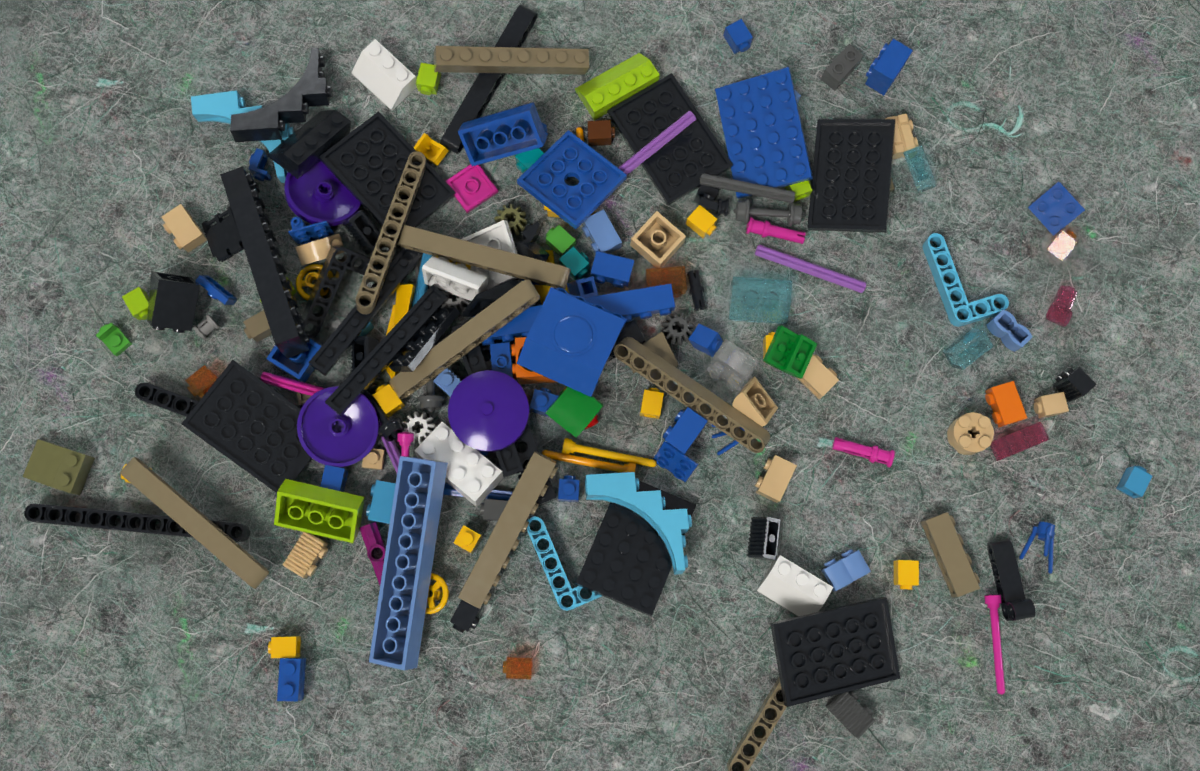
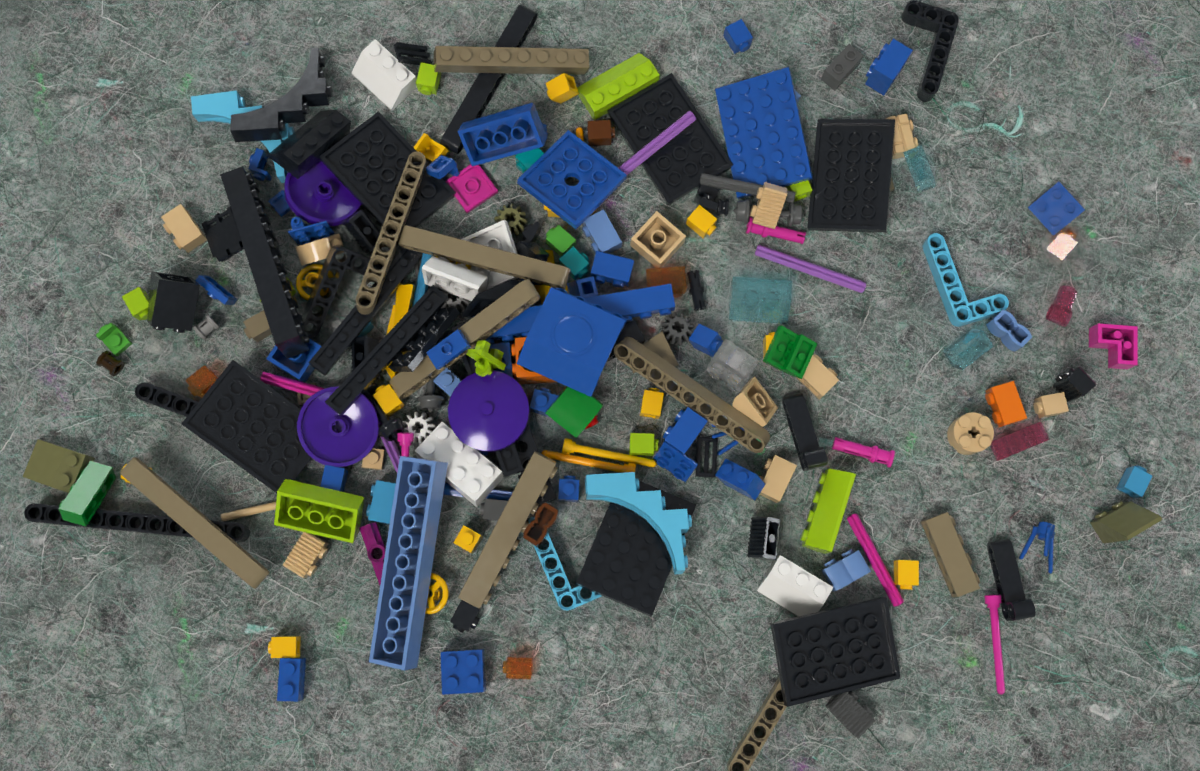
none -> brick [59,461,117,526]
none -> dark brown bush [96,351,124,376]
none -> tan bar [221,501,276,522]
none -> blue tile [268,190,291,217]
none -> black tile [393,42,432,65]
none -> blue bracket [425,155,459,179]
none -> blue plate [426,329,471,370]
none -> blue brick [441,649,486,695]
none -> lime hips [466,340,506,377]
none -> reddish brown brick [523,503,558,547]
none -> yellow brick [546,73,579,104]
none -> lime brick [629,433,658,456]
none -> black tile [695,437,718,478]
none -> blue brick [715,459,765,501]
none -> tan brick [750,182,788,229]
none -> black beam [782,393,828,472]
none -> lime slope [800,469,856,554]
none -> dark pink axle [847,513,904,607]
none -> black beam [901,0,959,102]
none -> dark pink brick [1089,323,1138,370]
none -> olive slope [1090,501,1163,544]

